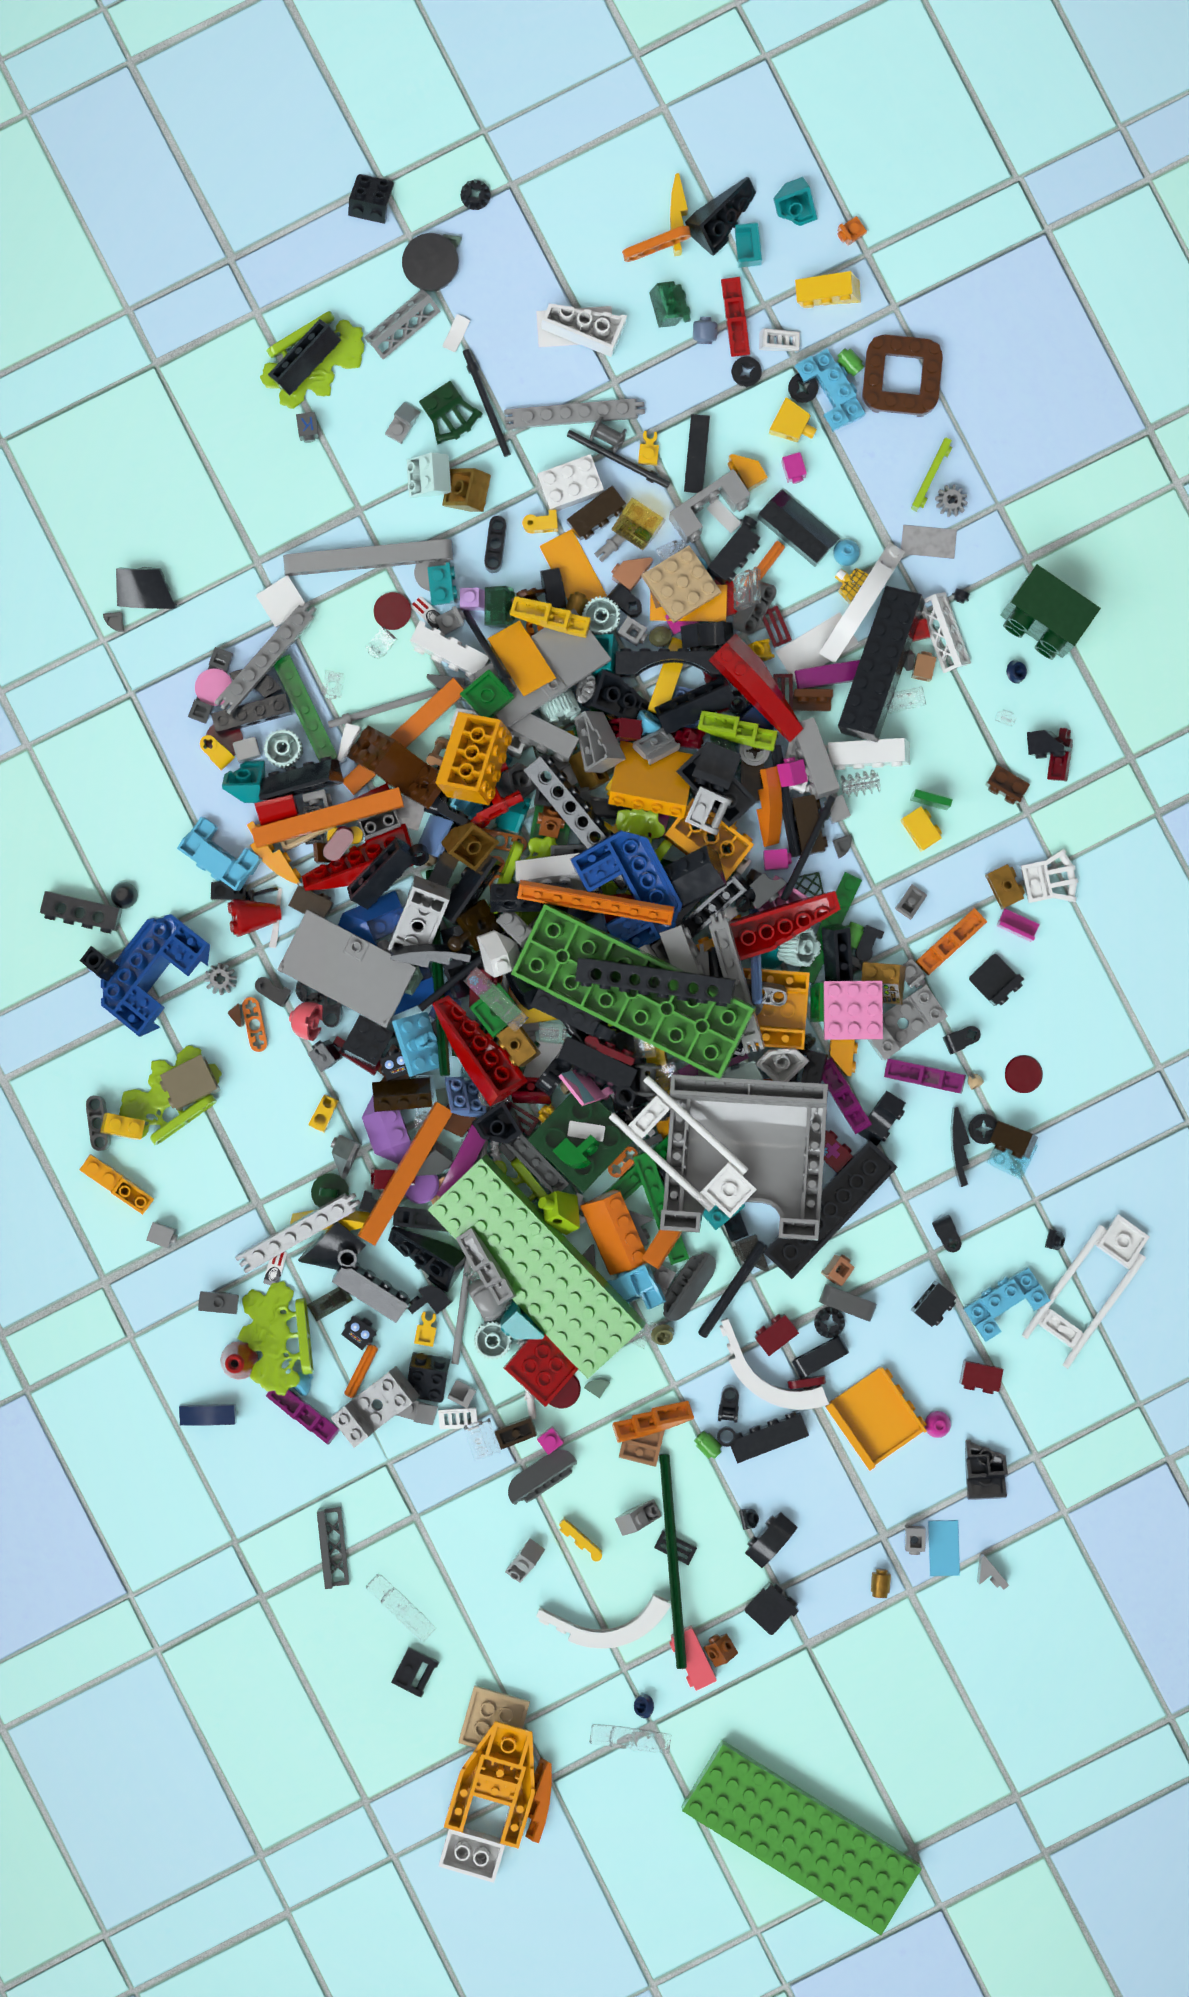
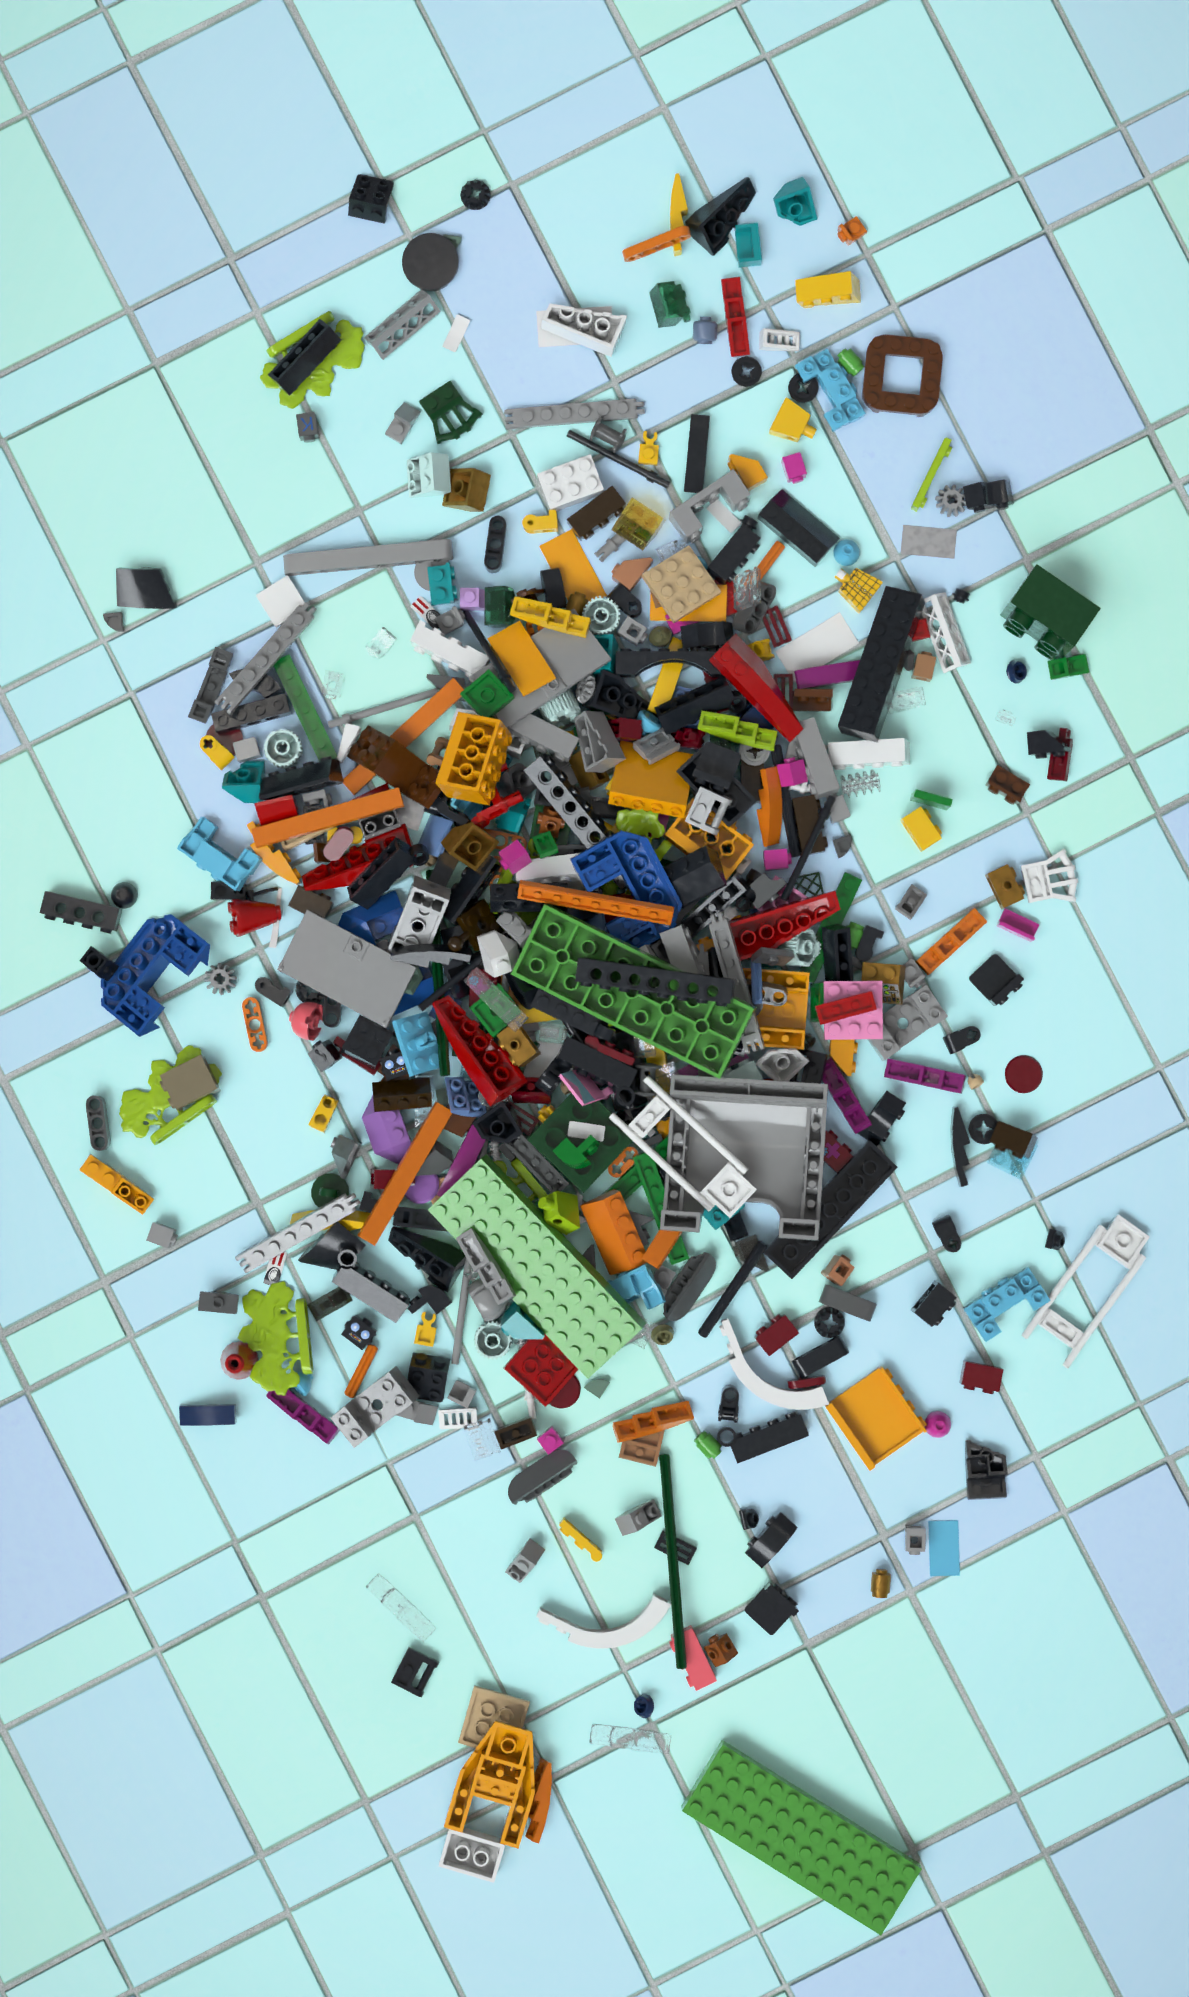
yellow brick [100,1113,145,1140] -> none
bright pink piece [195,668,232,706] -> none
reddish brown slope [227,1003,244,1028] -> none
dark grey fence [317,1507,349,1589] -> none
dark red piece [373,592,411,630] -> none
black bar [462,349,511,458] -> none
white arch [819,542,905,663] -> none
light grey slope [977,1553,1010,1590] -> none
none -> dark pink brick [498,840,532,875]
none -> green bracket [532,831,559,859]
none -> flat silver plate [751,947,794,966]
none -> red plate [815,991,877,1025]
none -> black brick [963,479,1014,513]
none -> green slope [1047,654,1090,680]

